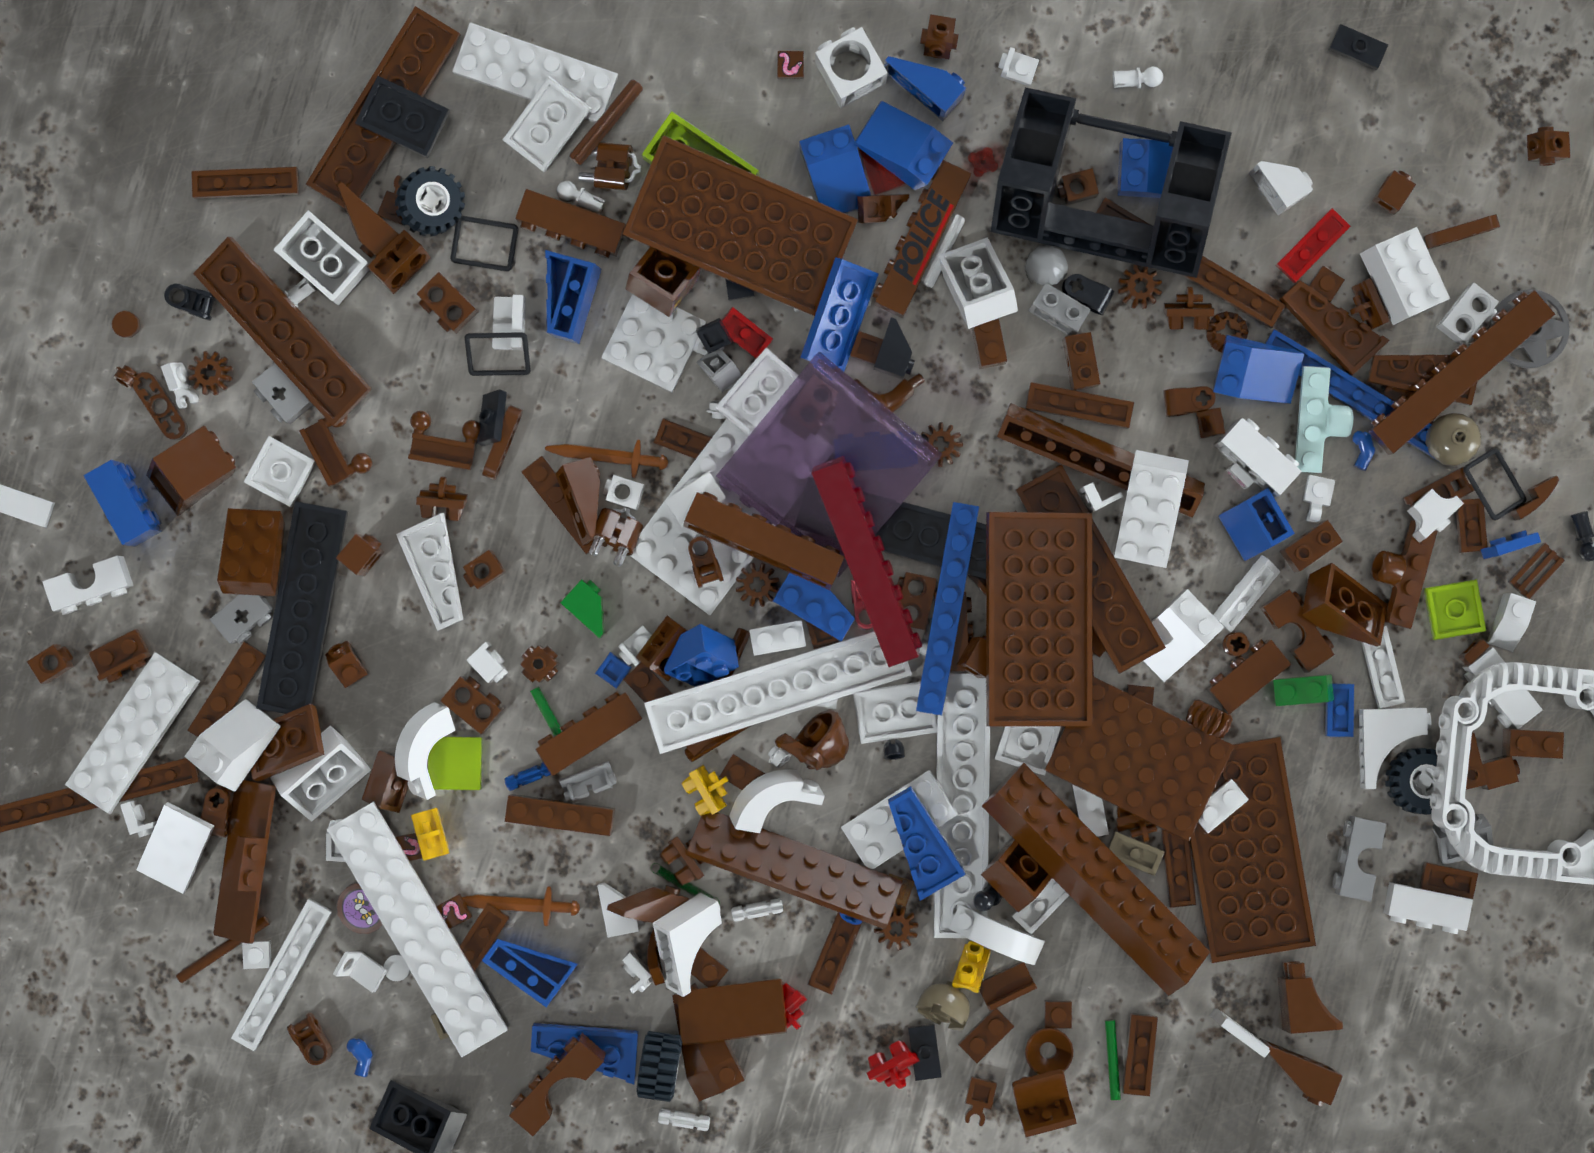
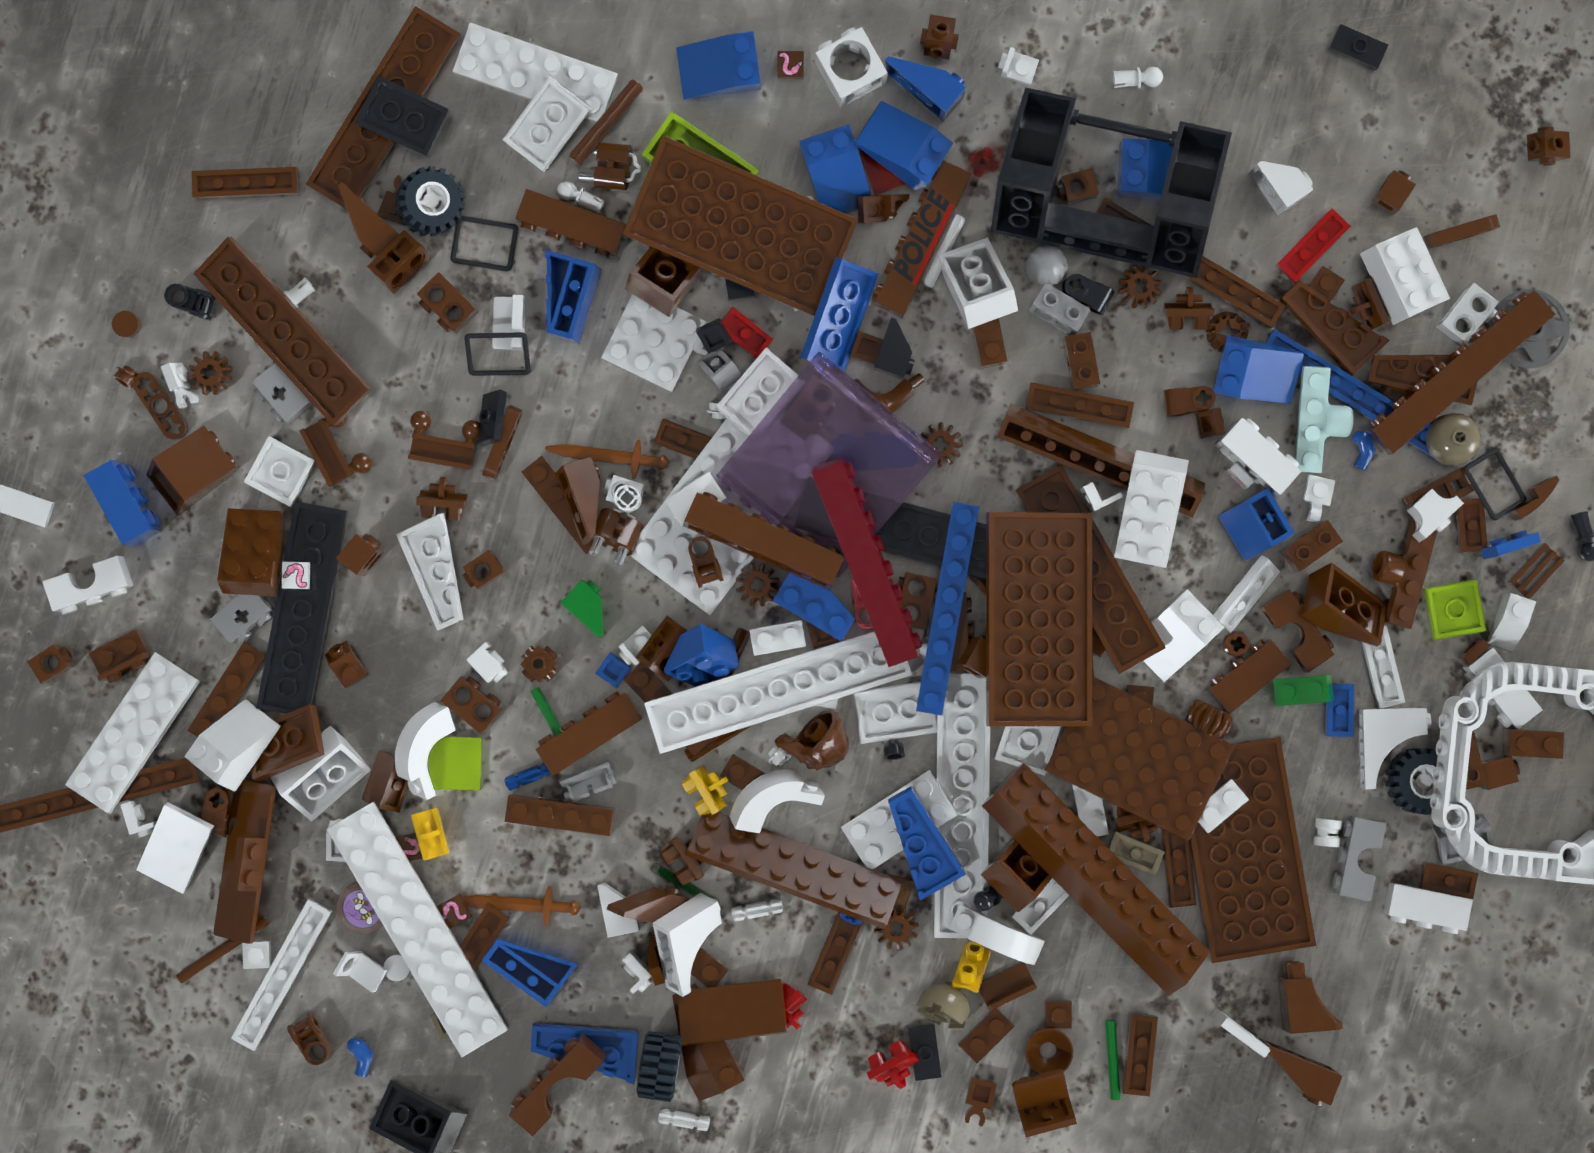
white brick [274,210,370,305] -> none
none -> white tile [282,562,310,589]
none -> white wheel [614,485,642,512]
none -> blue slope [676,31,761,100]
none -> white wheel [1313,818,1342,847]

